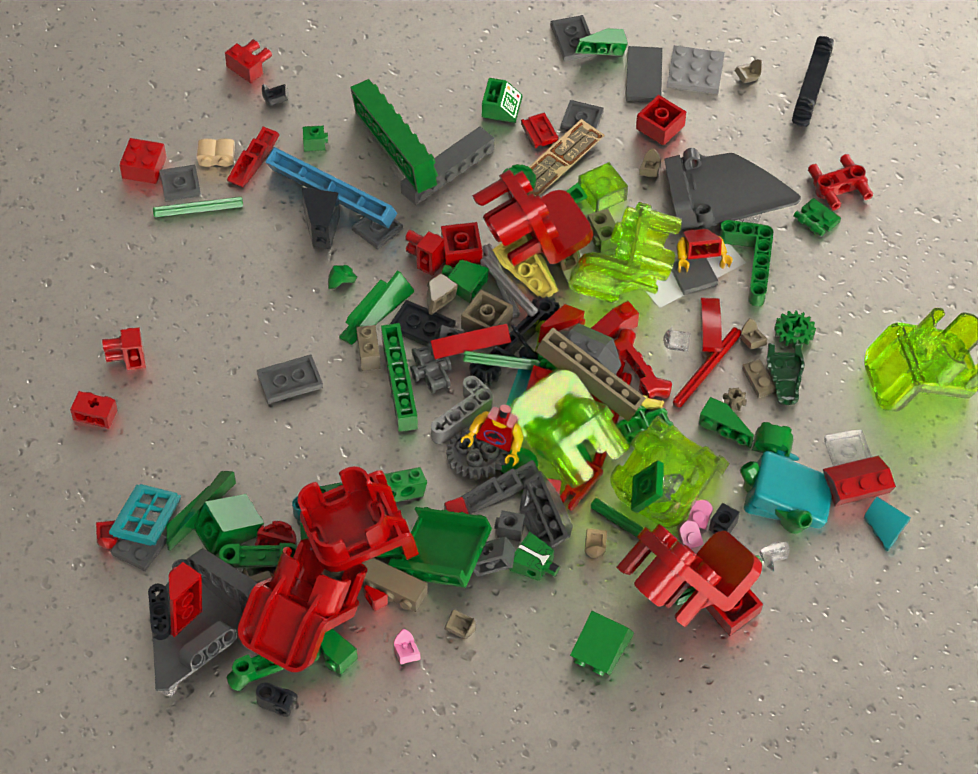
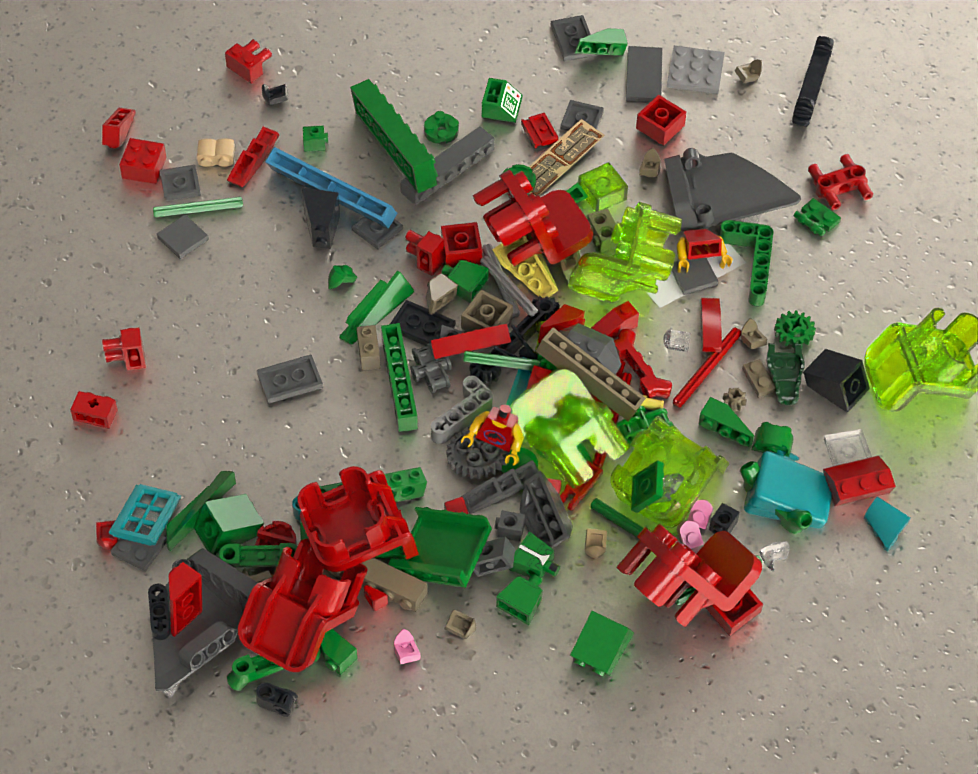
none -> red slope [102,107,136,148]
none -> dark grey tile [157,215,209,259]
none -> green plate [424,111,459,144]
none -> green torso [496,574,543,626]
none -> black slope [803,349,870,412]

